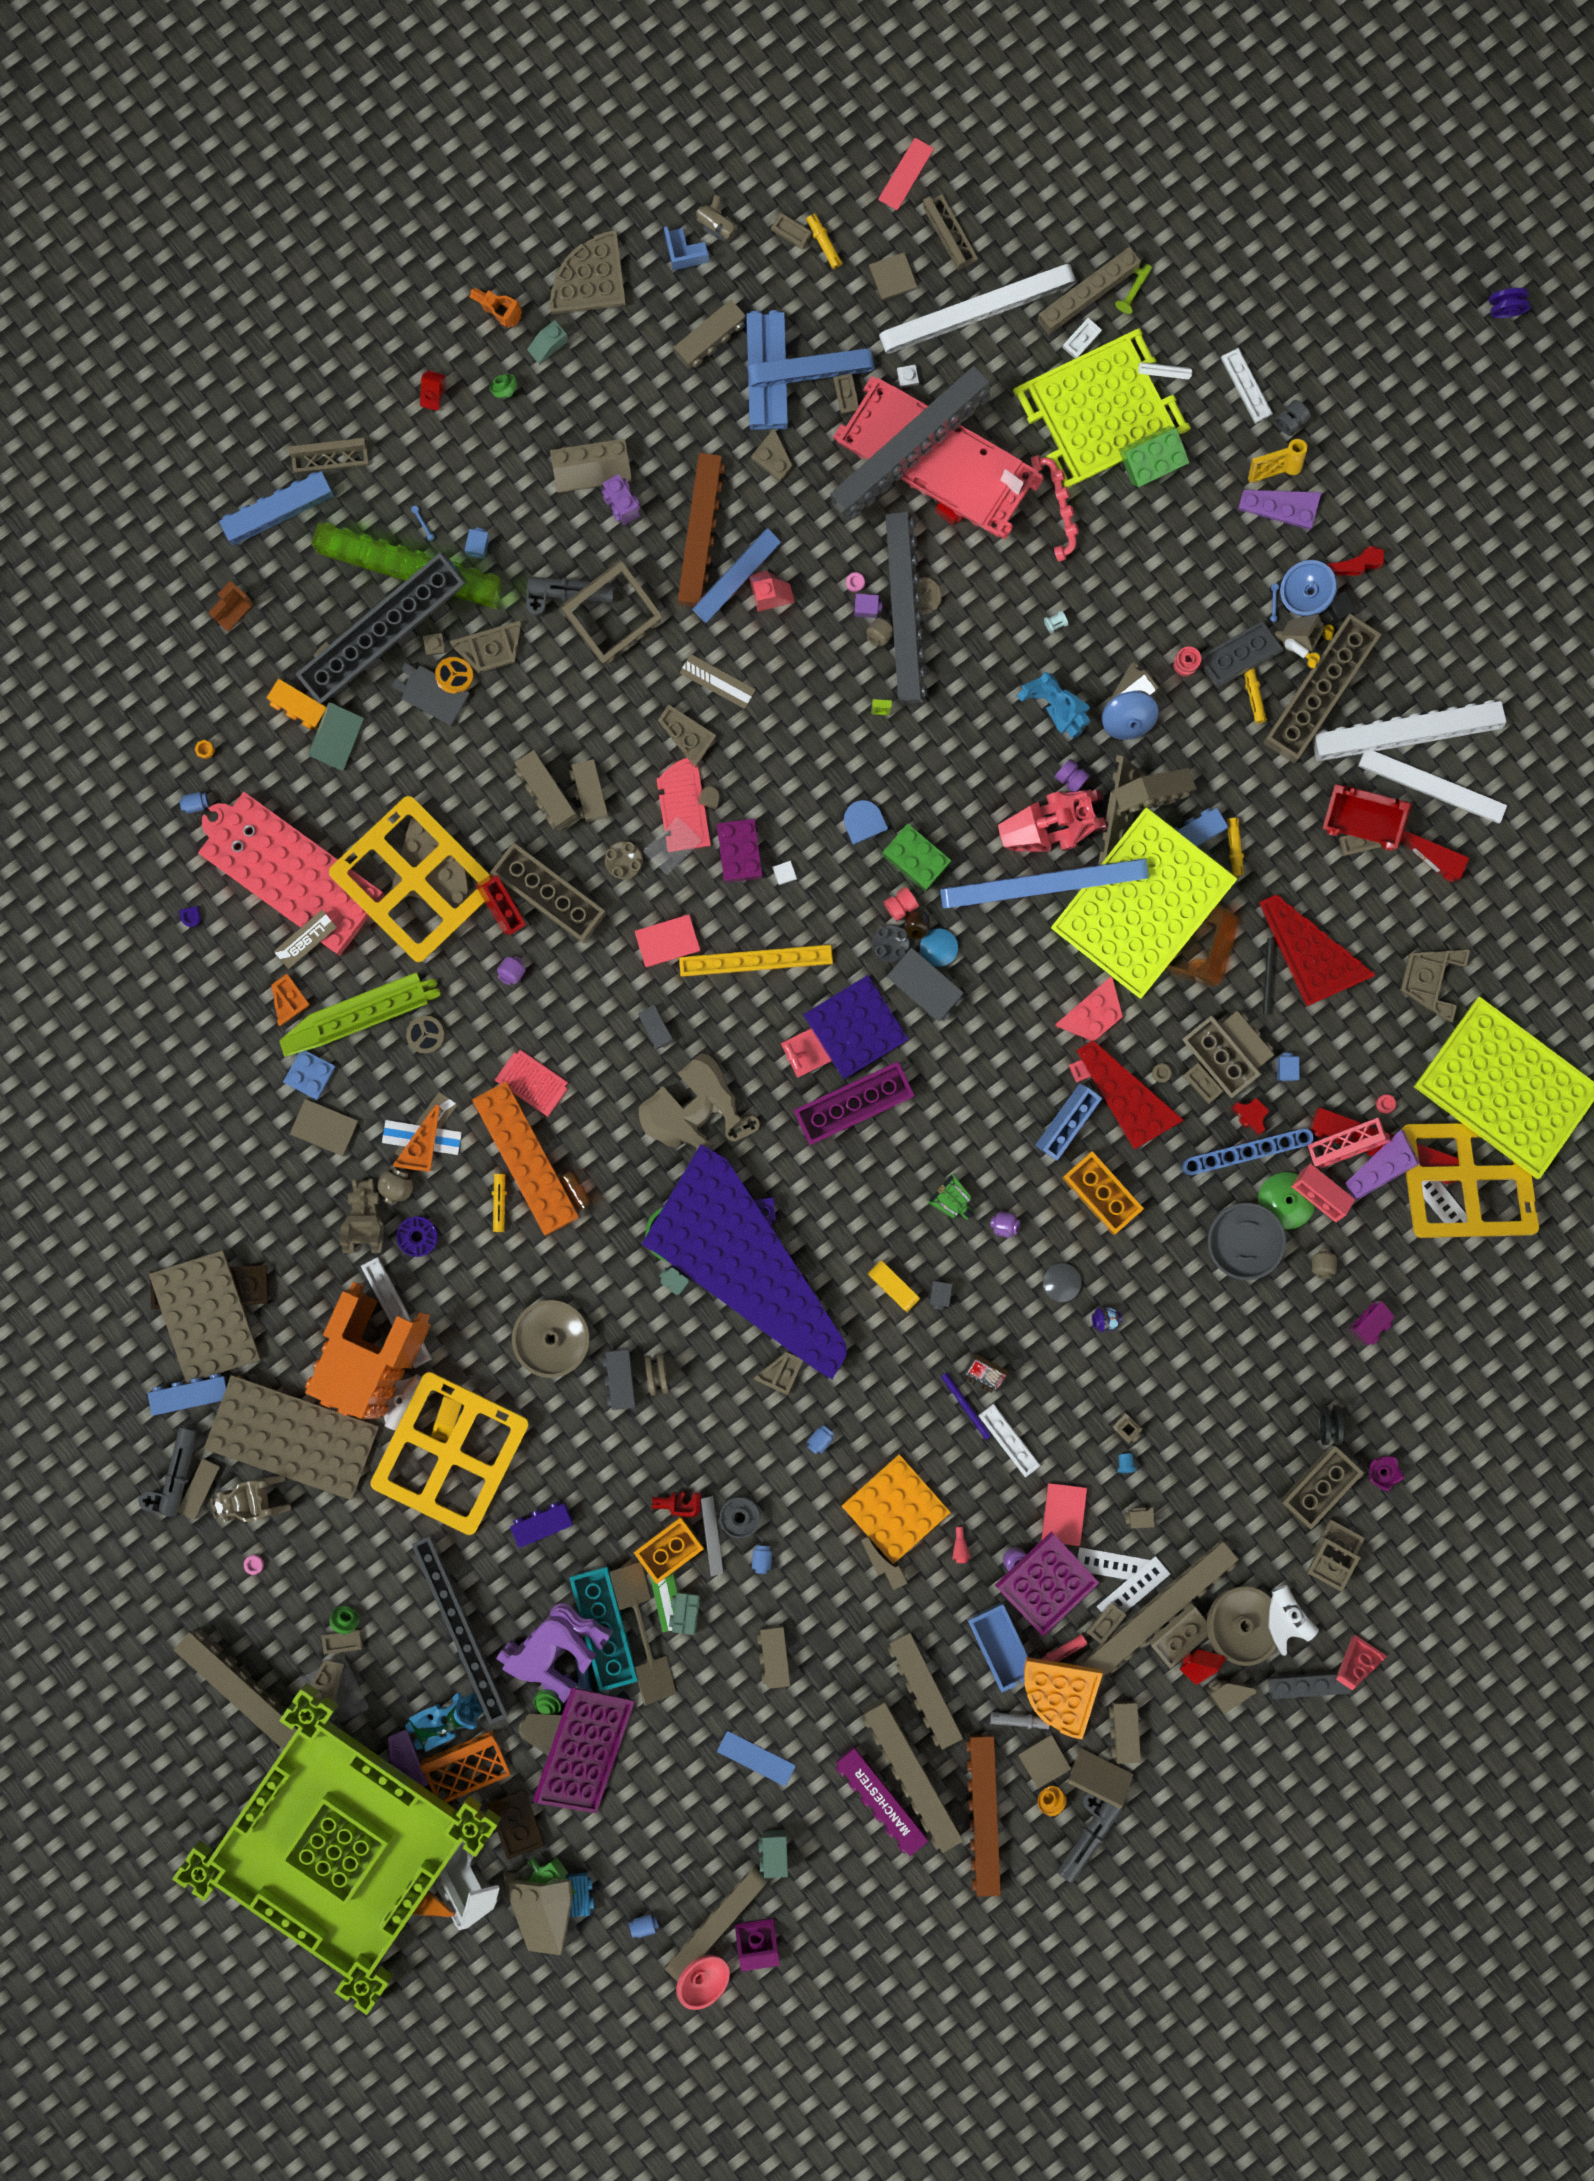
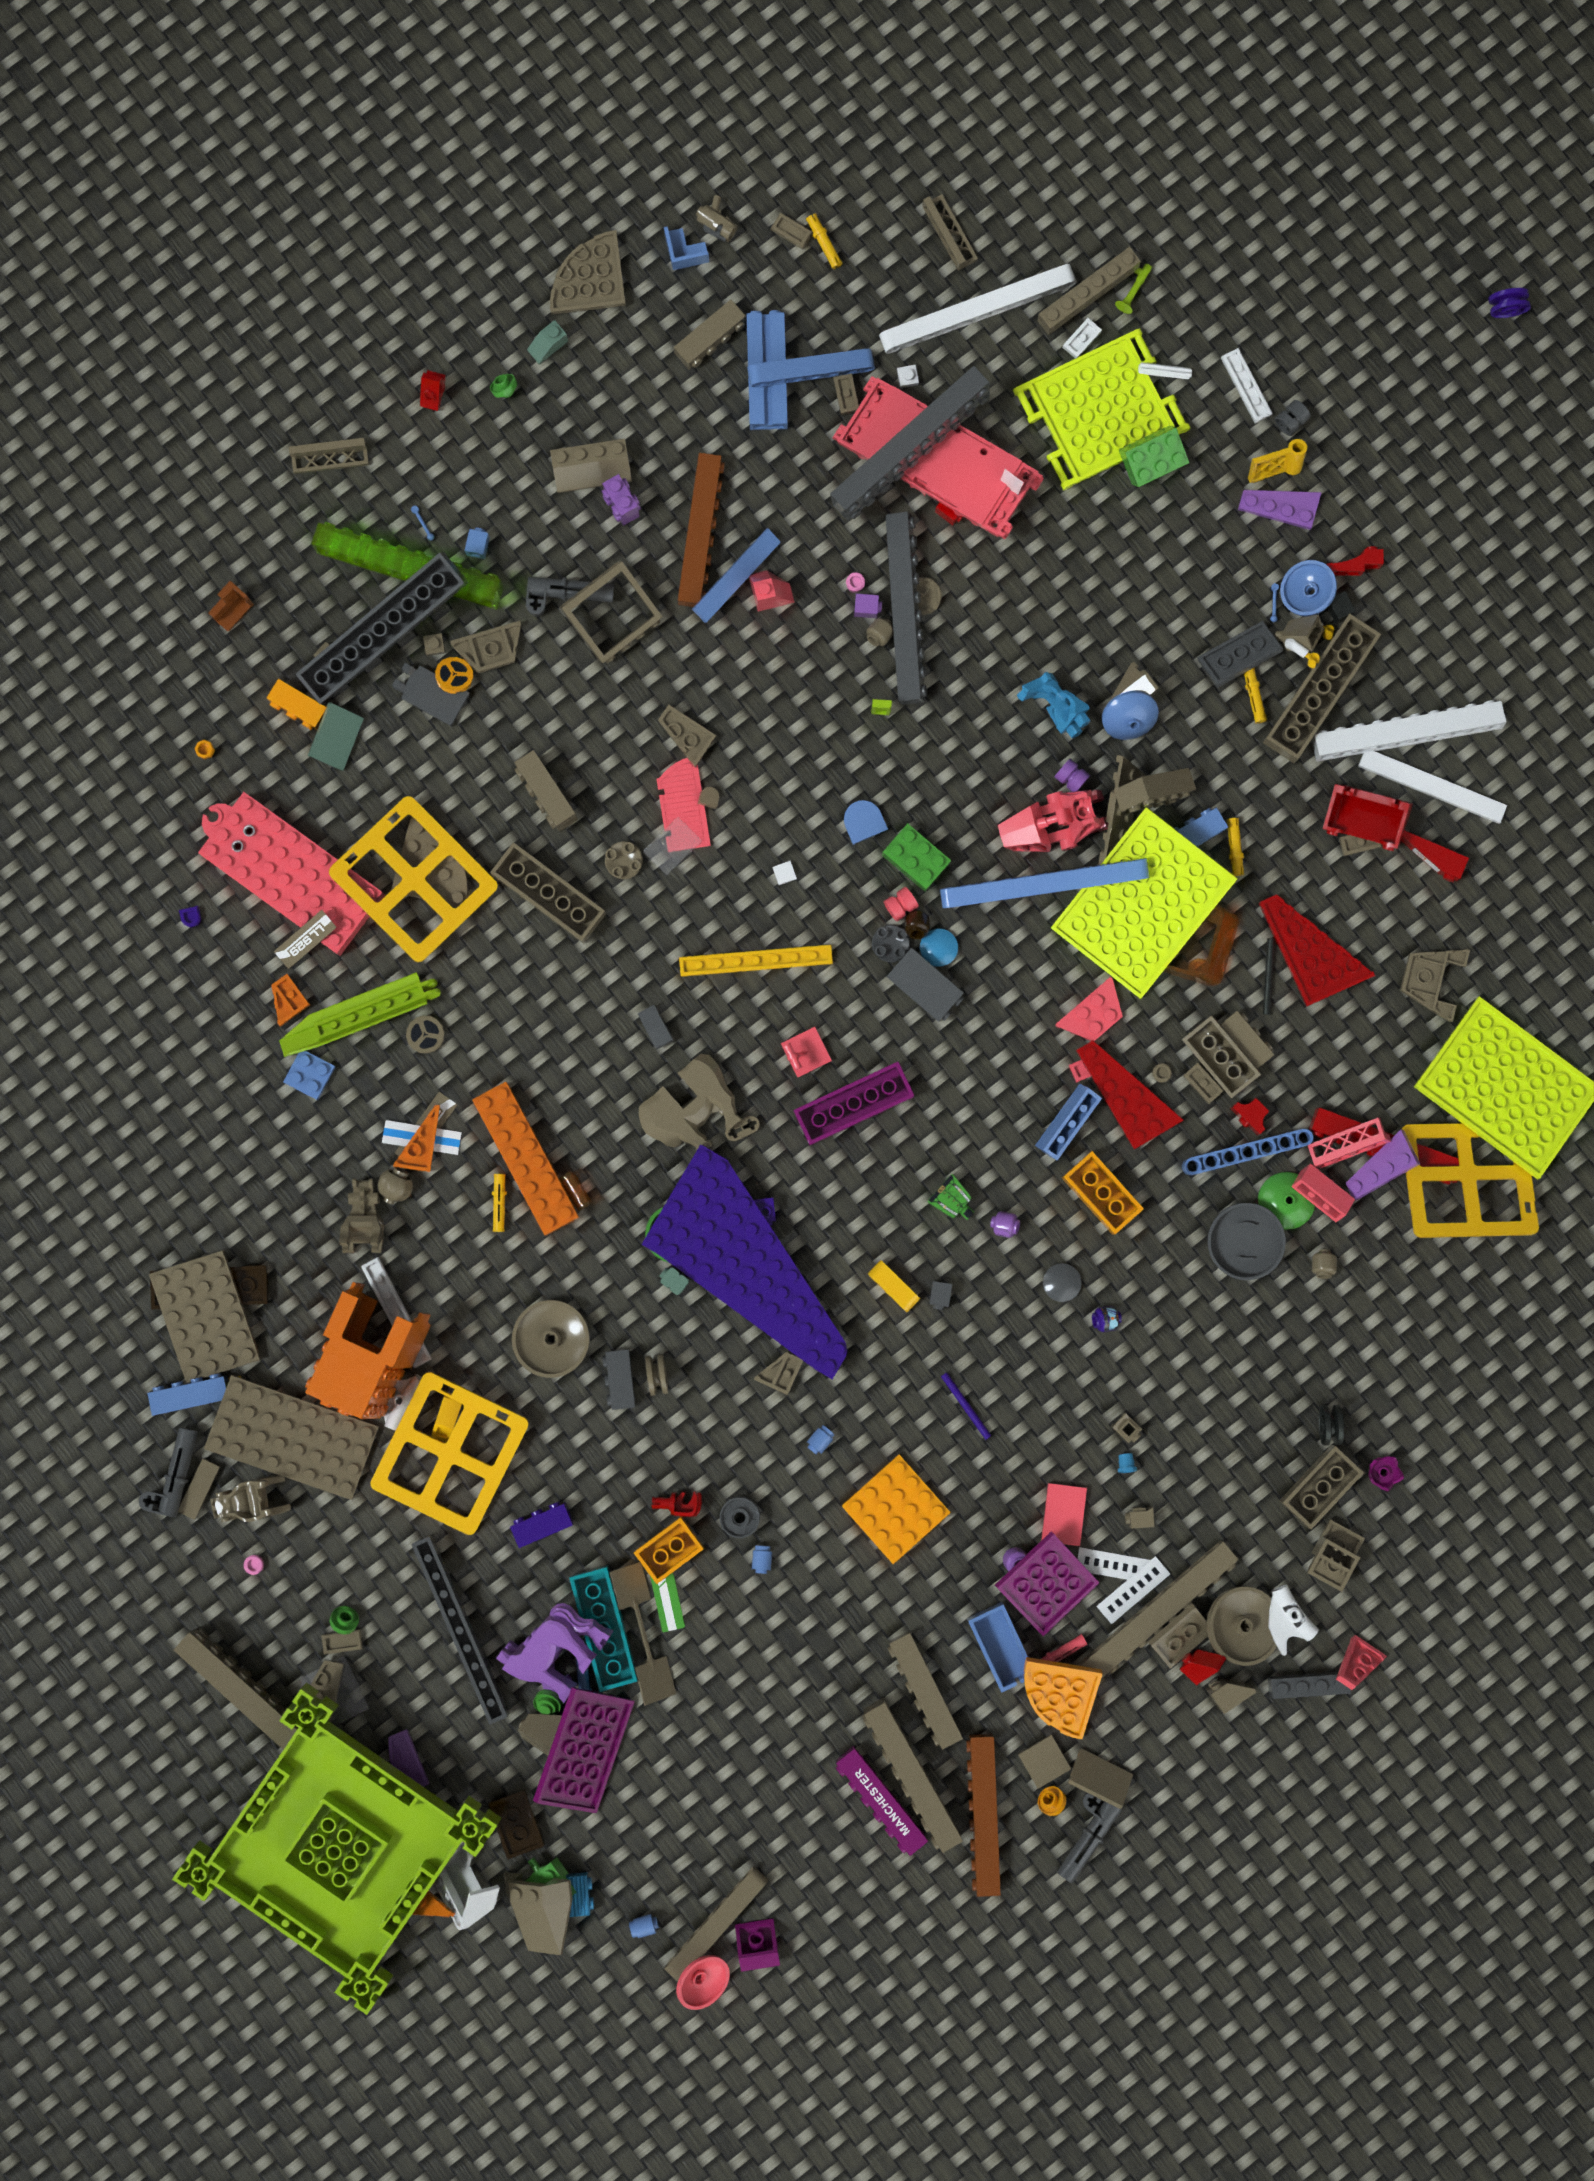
medium blue brick [180,792,210,814] -> none
medium blue brick [219,471,334,546] -> none
dark tan tile [290,1099,359,1157] -> none
dark purple wheel [396,1216,438,1257] -> none
dark azure hips [405,1692,484,1752] -> none
orange fence [420,1730,511,1803] -> none
orange piece [469,288,522,328] -> none
red brick [475,875,526,935] -> none
coral window [495,1049,568,1117] -> none
medium lavender head [497,956,526,985] -> none
dark tan brick [569,759,609,823] -> none
coral tile [634,915,700,968] -> none
sand green brick [669,1591,700,1635] -> none
dark tan sticker [680,654,755,709] -> none
white sticker [701,1496,723,1577] -> none
magenta brick [717,819,762,883] -> none
medium blue sticker [717,1731,795,1786] -> none
dark tan wing [751,429,792,482] -> none
dark tan brick [757,1625,790,1689] -> none
sand green brick [759,1830,788,1878] -> none
dark purple plate [803,975,909,1080] -> none
dark tan slope [861,1536,909,1590] -> none
dark tan tile [869,253,917,301] -> none
coral sticker [878,138,934,210] -> none
coral cone [952,1527,971,1563] -> none
slope [962,1353,1009,1393] -> none
white tile [978,1404,1041,1478] -> none
light grey pin [990,1712,1049,1730] -> none
coral bar [1031,455,1079,562] -> none
light aqua bush [1044,610,1068,634] -> none
dark tan plate [1086,1602,1126,1645] -> none
dark tan brick [1109,1701,1141,1764] -> none
coral wheel [1173,646,1201,677] -> none
medium blue brick [1277,1053,1299,1081] -> none
magenta slope [1348,1301,1395,1345] -> none
coral tile [1376,1094,1396,1114] -> none
white sticker [1422,1181,1467,1223] -> none

